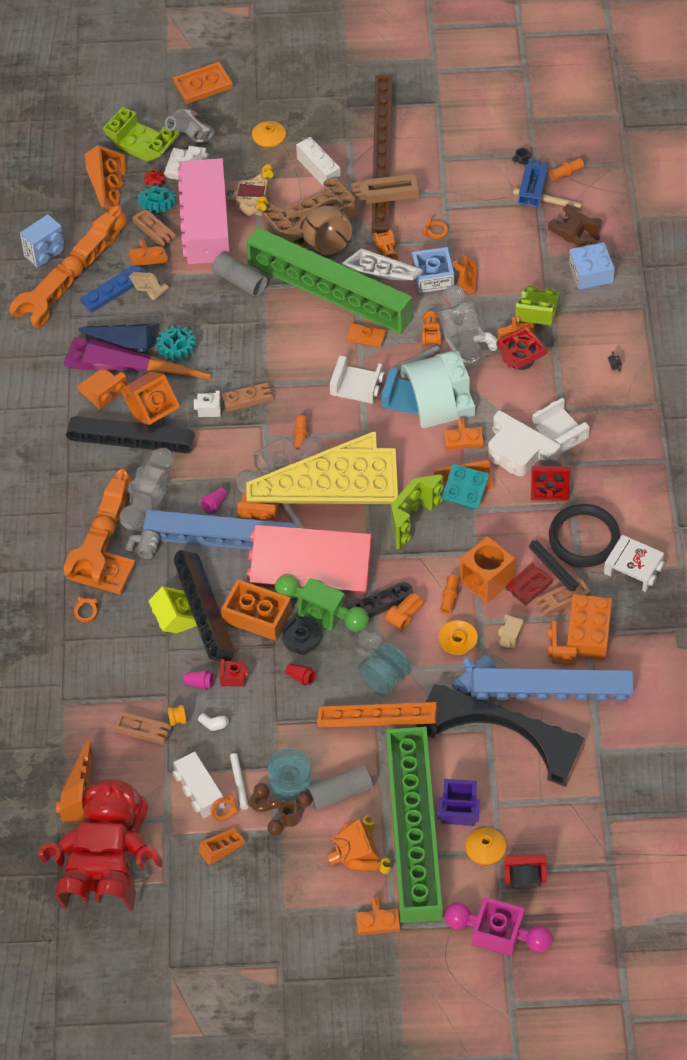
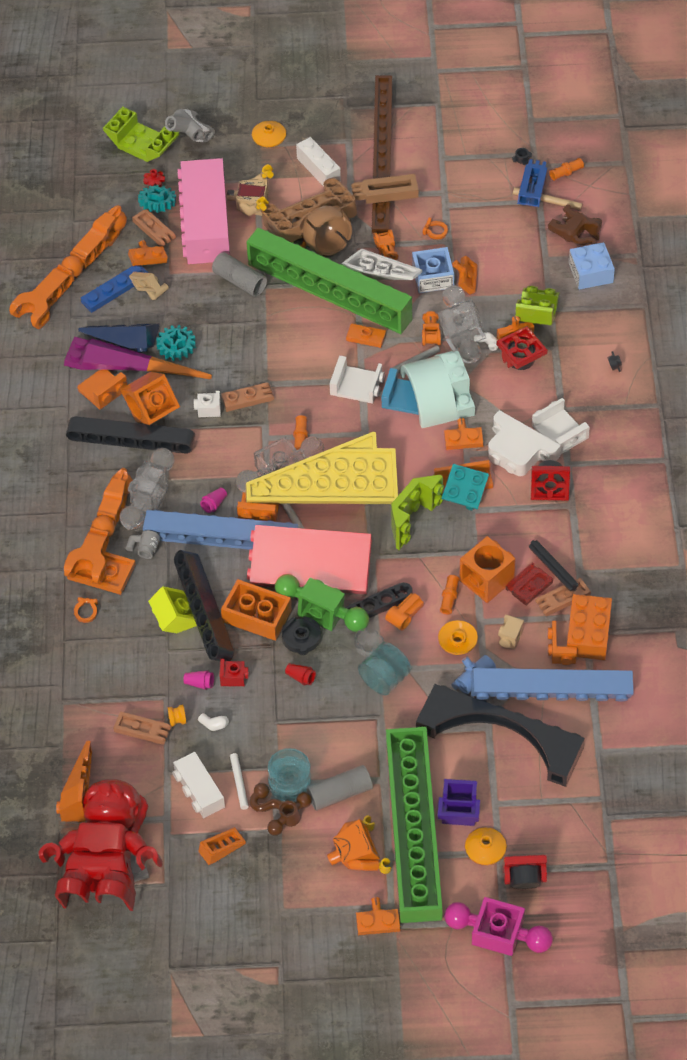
light blue brick [20,214,65,268] -> none
orange wedge [85,145,126,210] -> none
white plate [164,146,209,180] -> none
orange plate [173,62,233,104] -> none
orange piece [210,793,238,821] -> none
orange plate [317,702,438,728] -> none
black tyre [549,504,620,567] -> none
white panel [604,535,665,592] -> none

